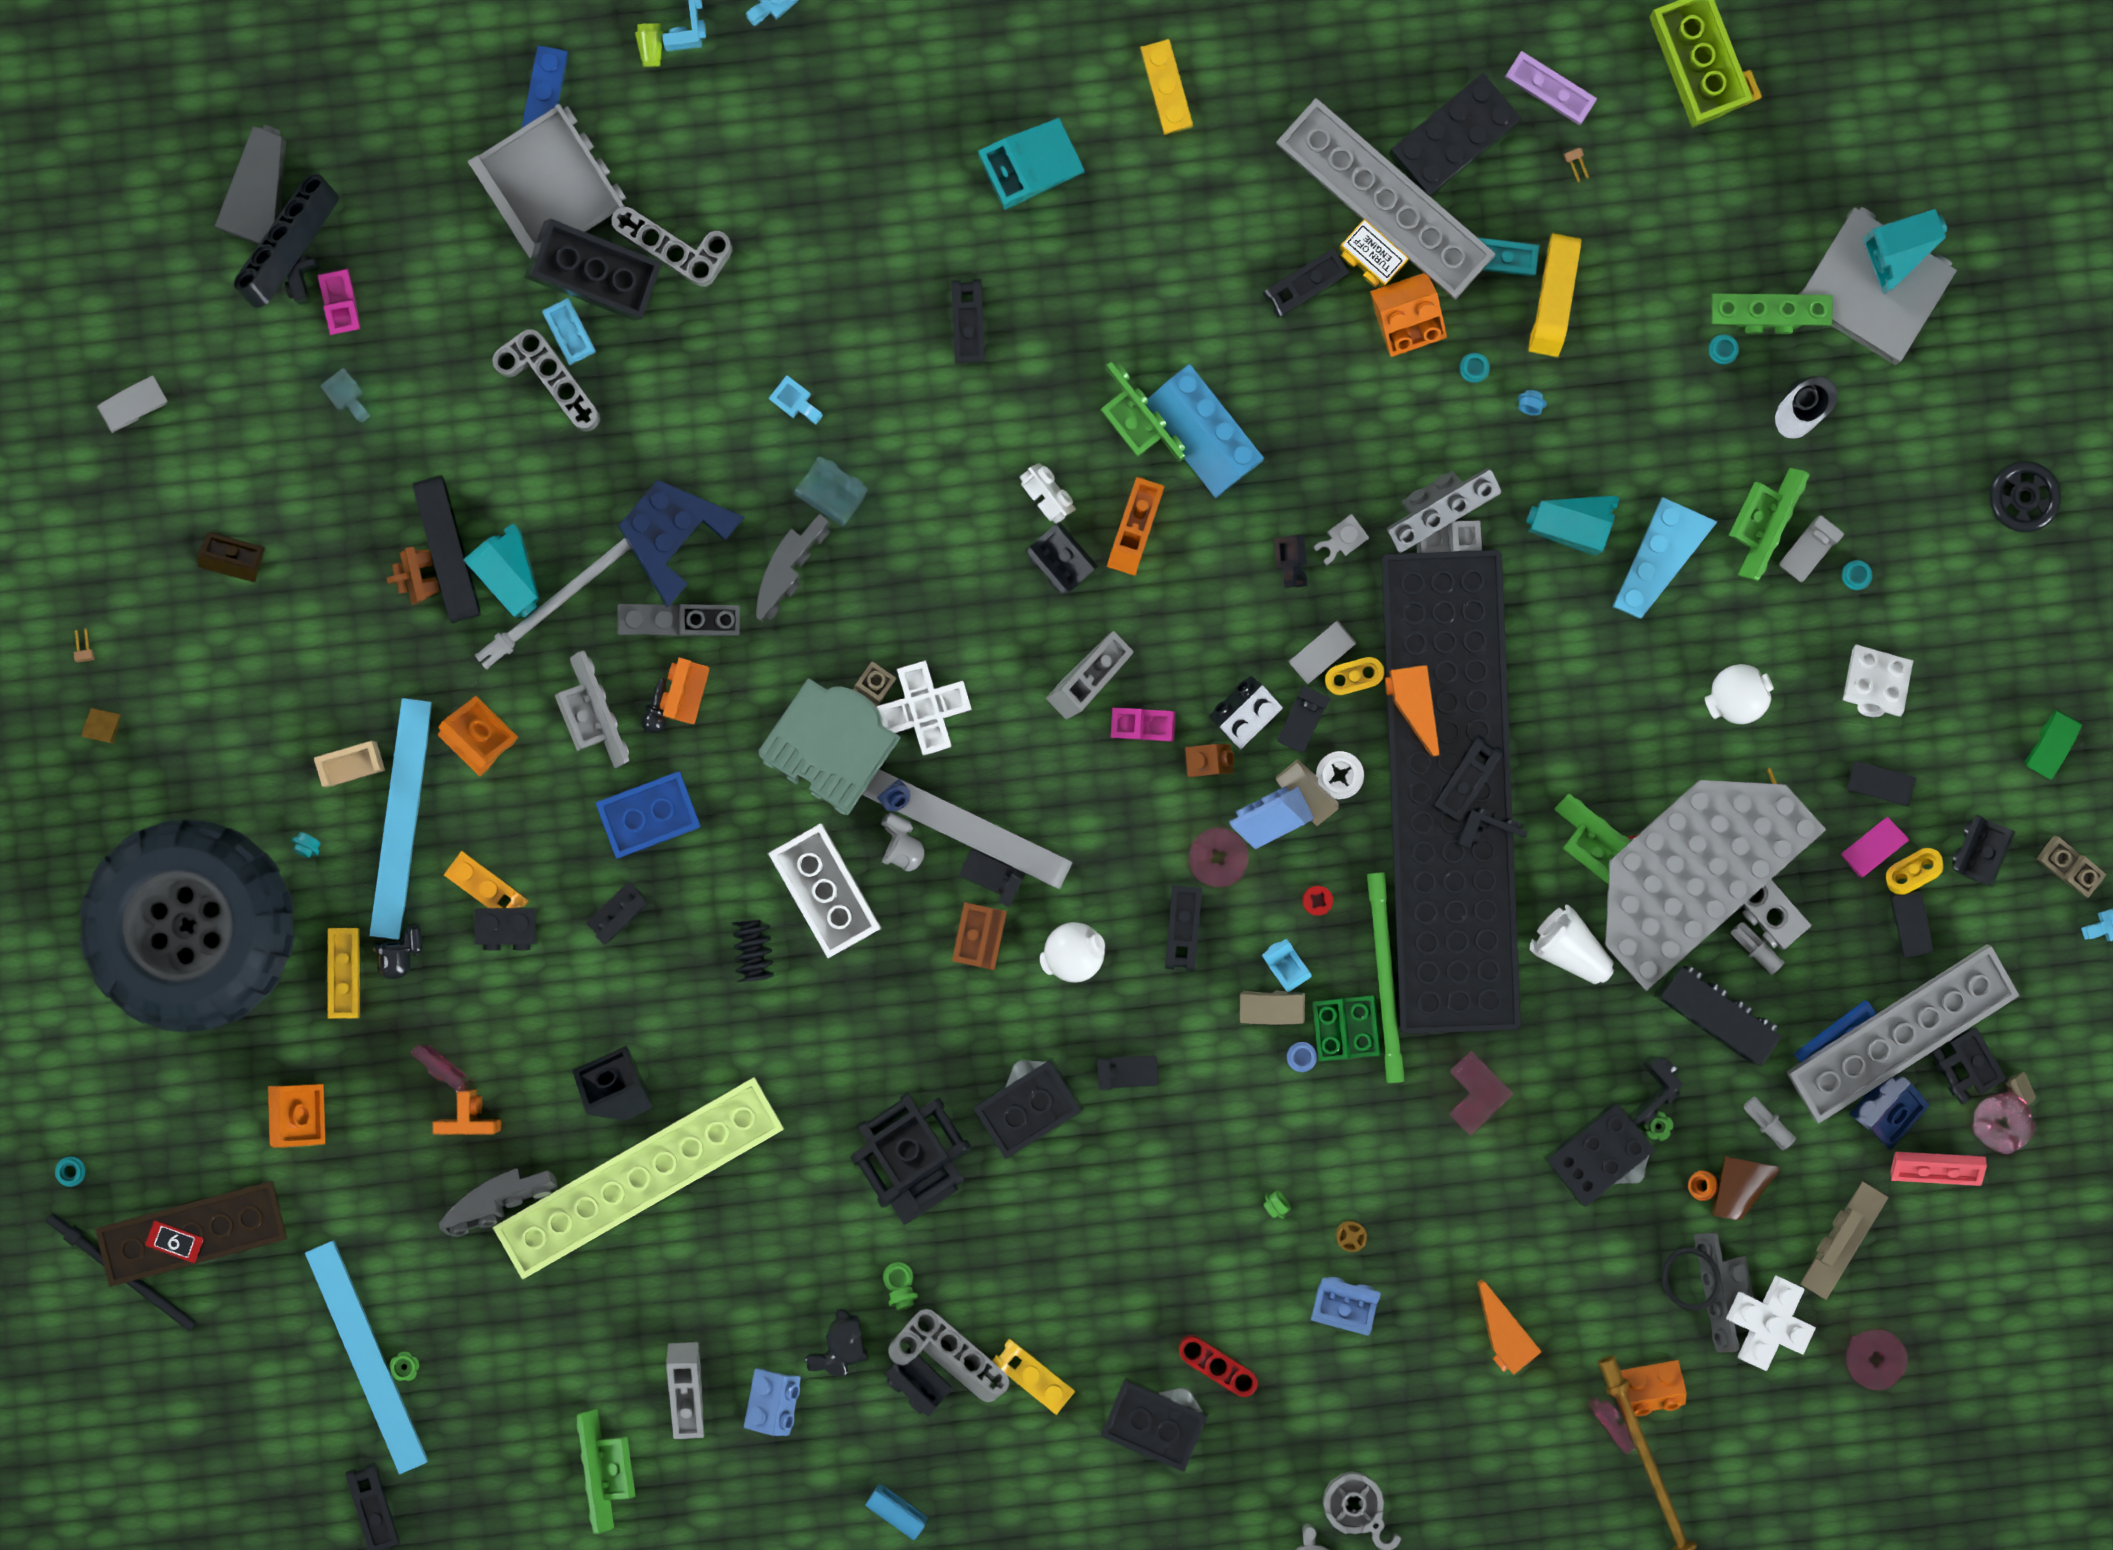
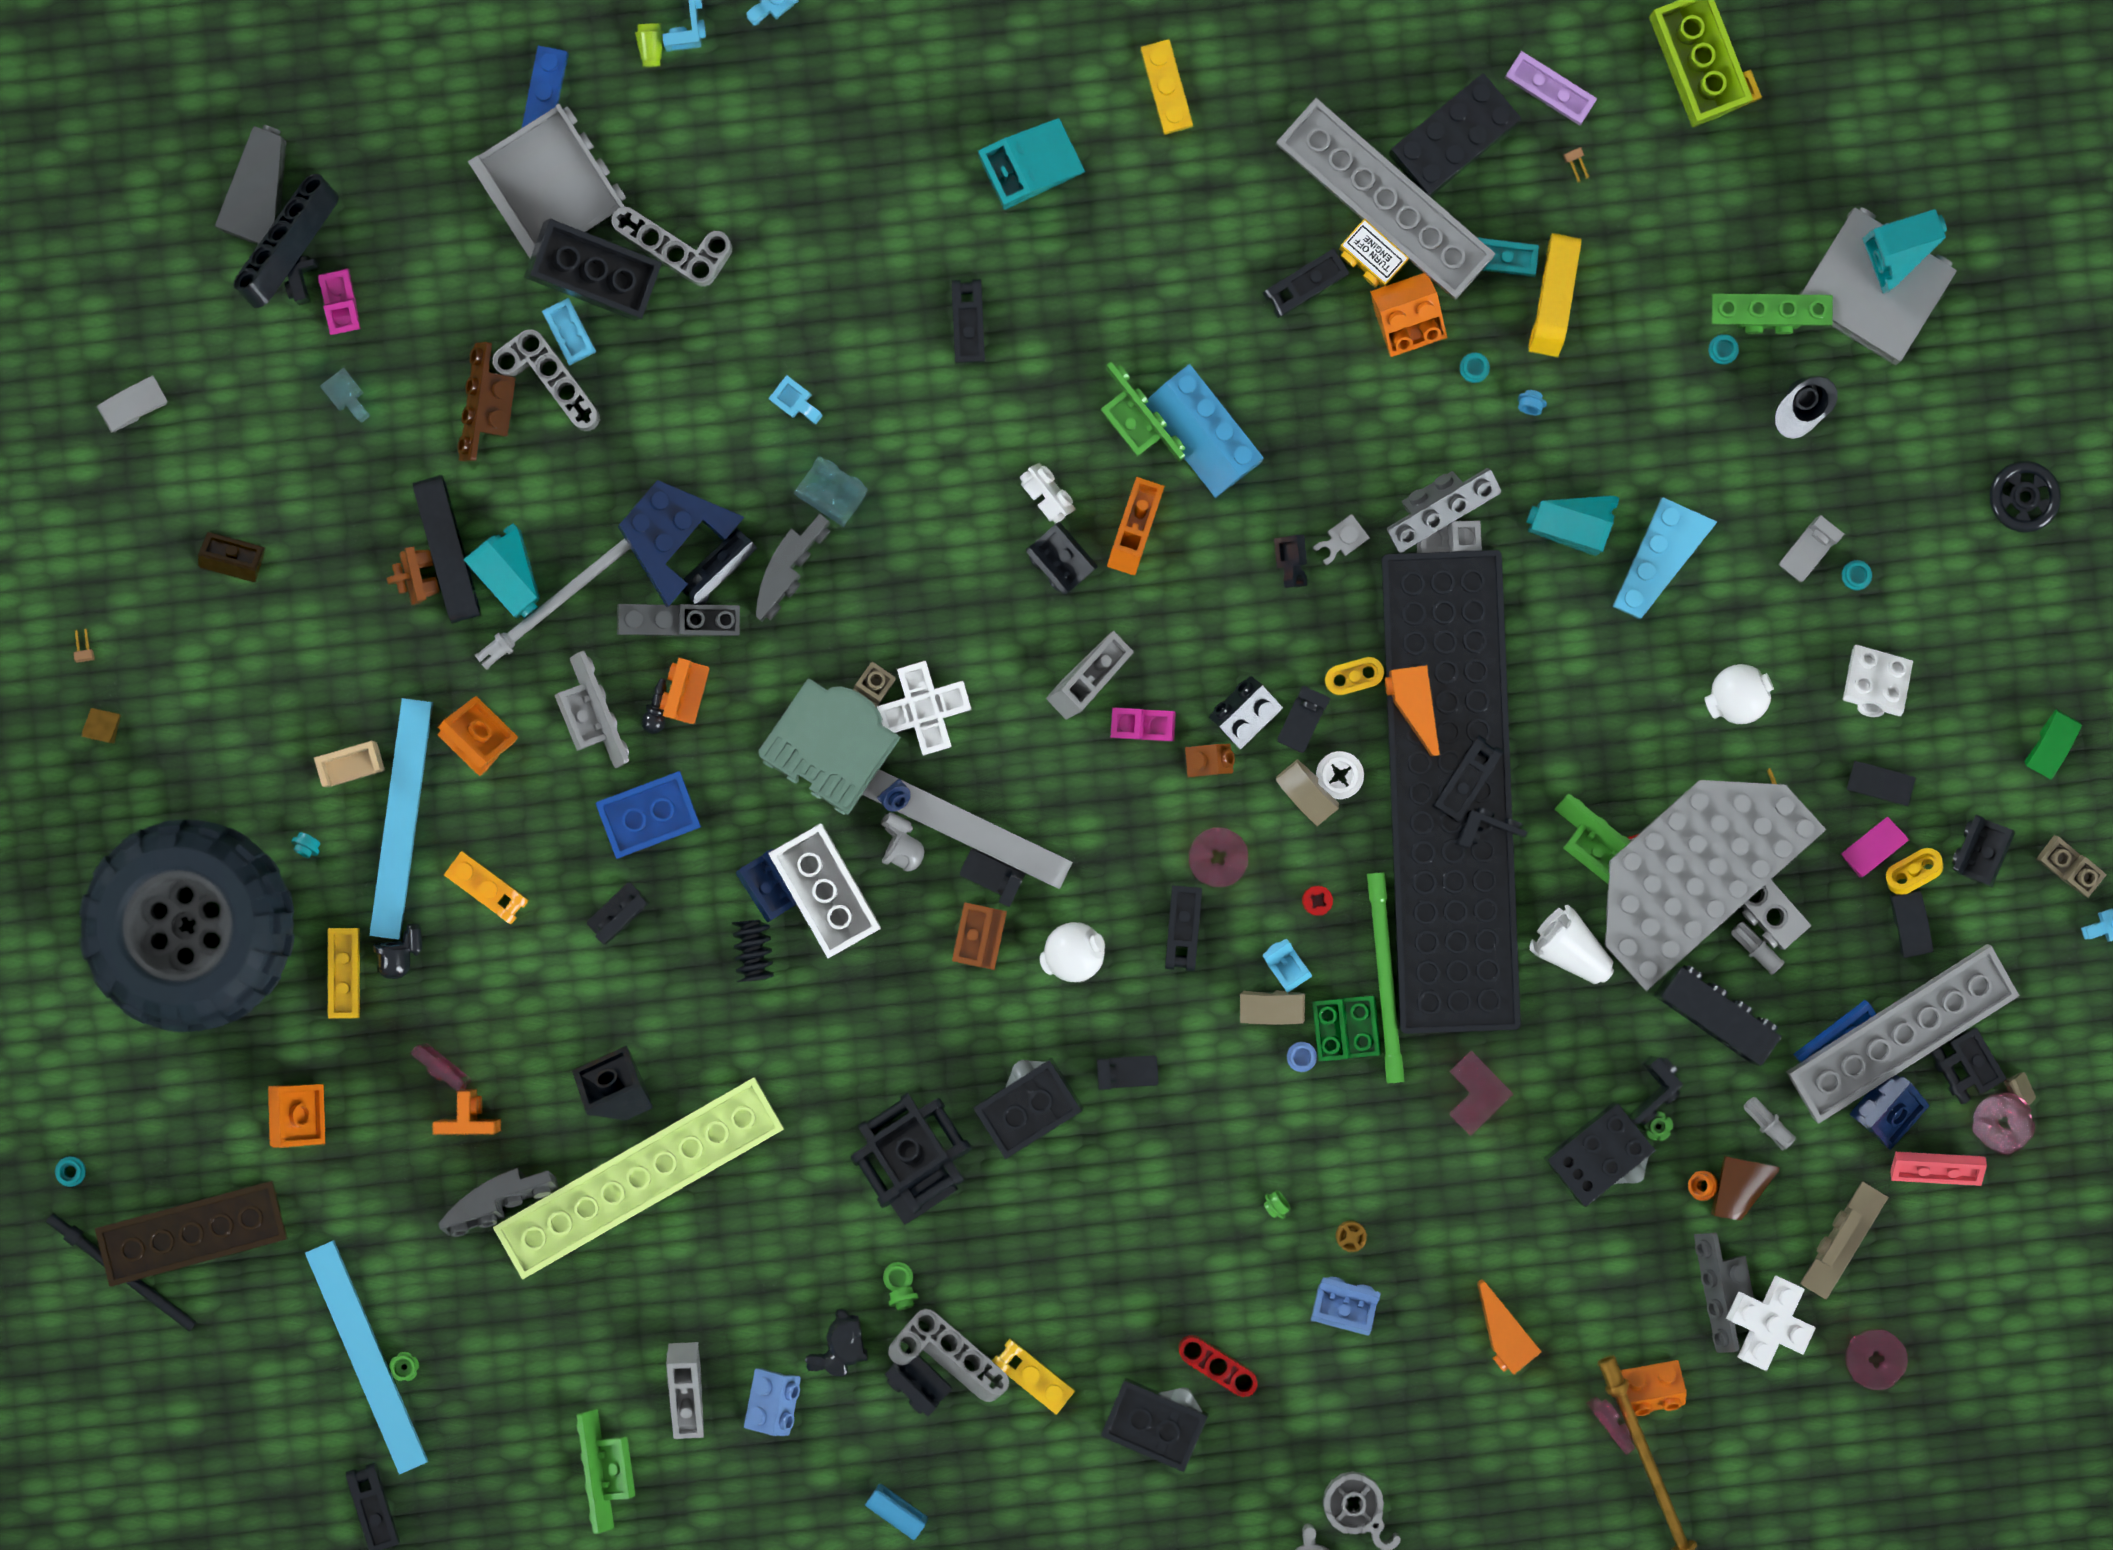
sticker [145,1221,204,1263] -> none
black bracket [475,908,538,950] -> none
medium blue slope [1229,786,1315,849] -> none
light grey slope [1289,620,1356,684] -> none
black tyre [1662,1247,1721,1311] -> none
bright green bracket [1729,468,1810,581] -> none
none -> reddish brown bracket [457,342,516,462]
none -> black plate [682,528,757,605]
none -> dark blue bracket [735,849,797,923]

